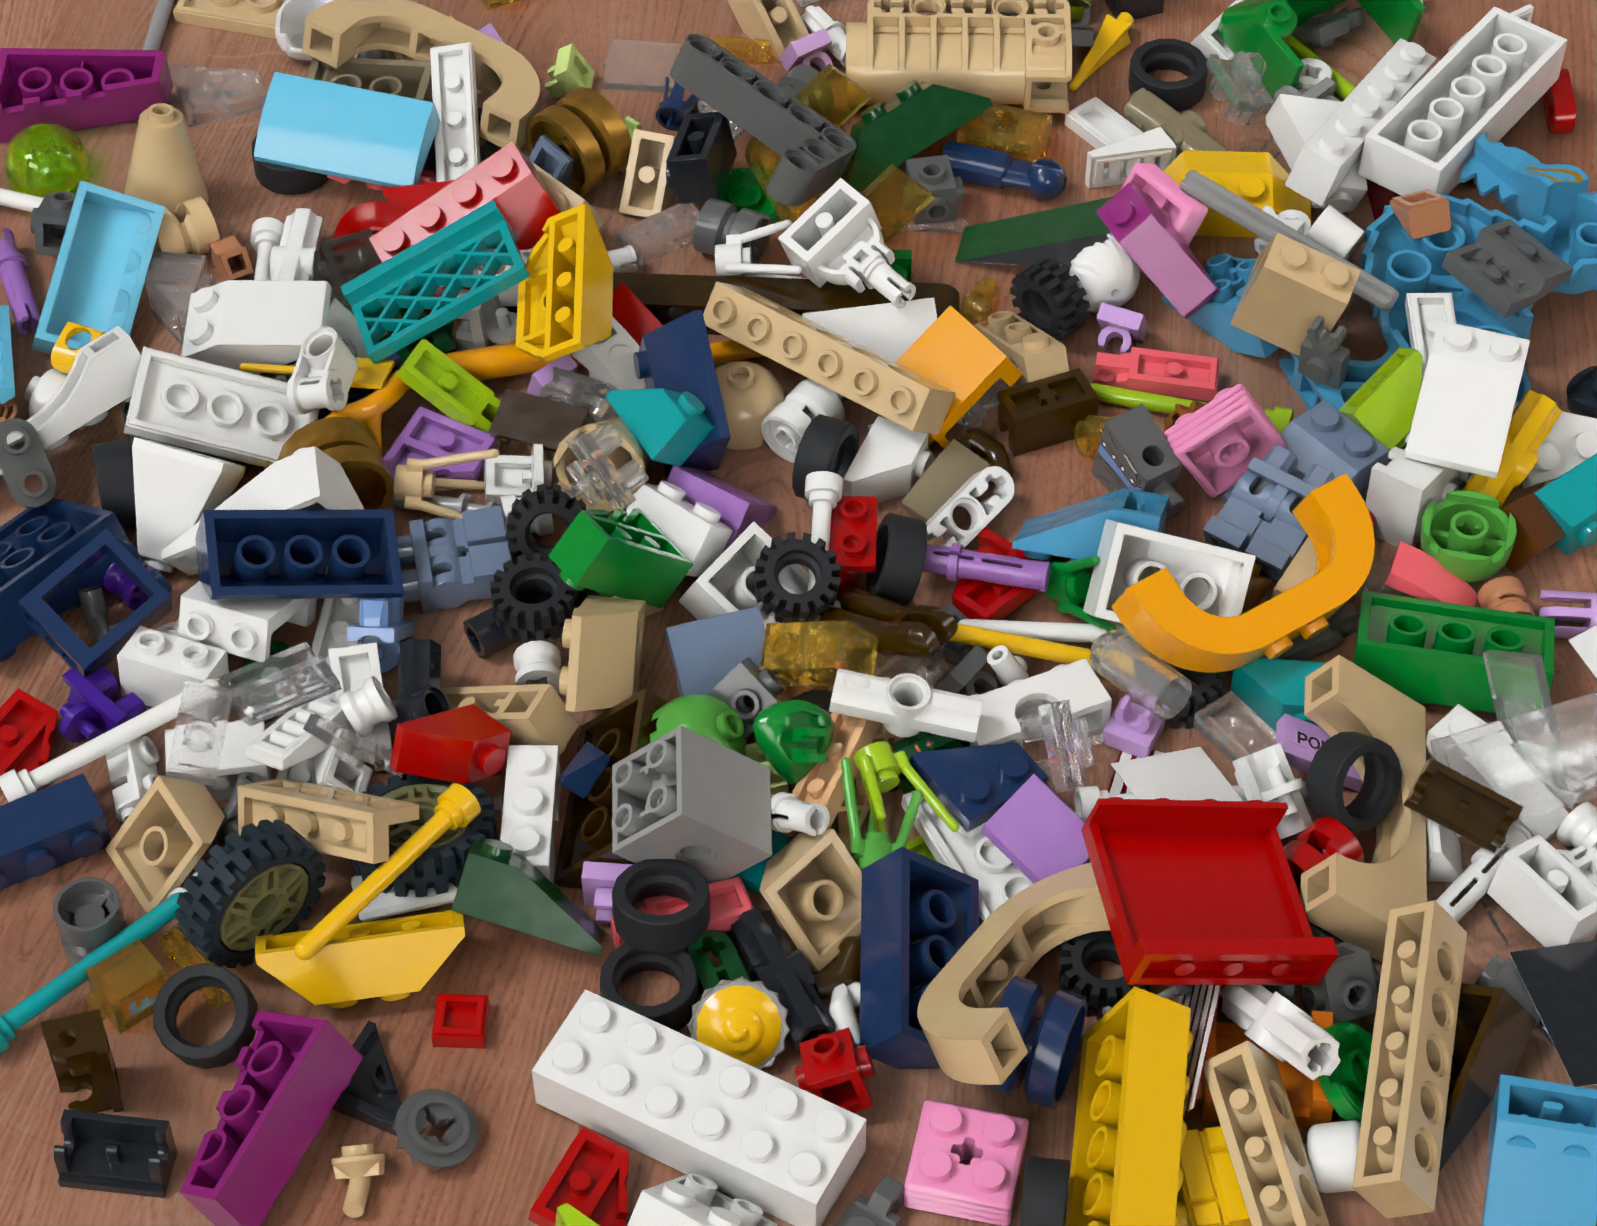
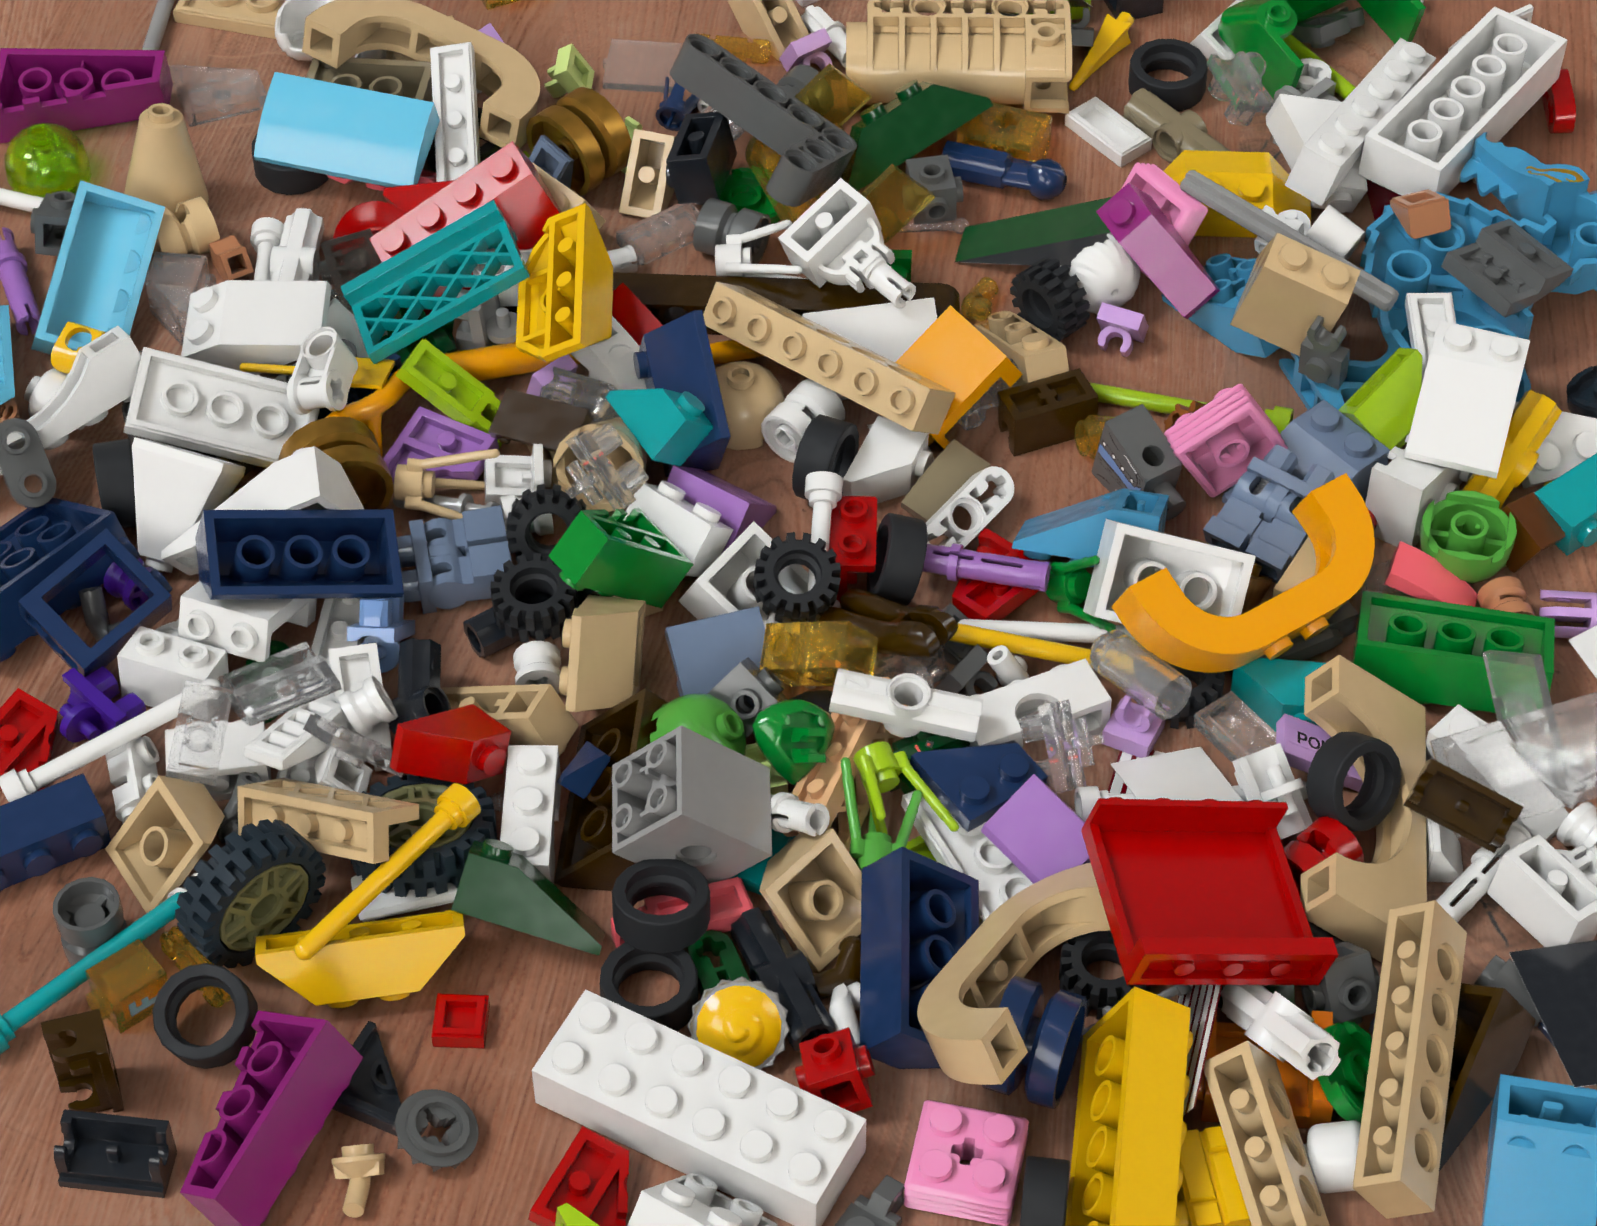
lavender tile [581,861,635,924] -> none
dark brown arm [957,428,1014,477] -> none
white slope [1085,127,1176,189] -> none
coral hinge [1093,347,1220,401] -> none

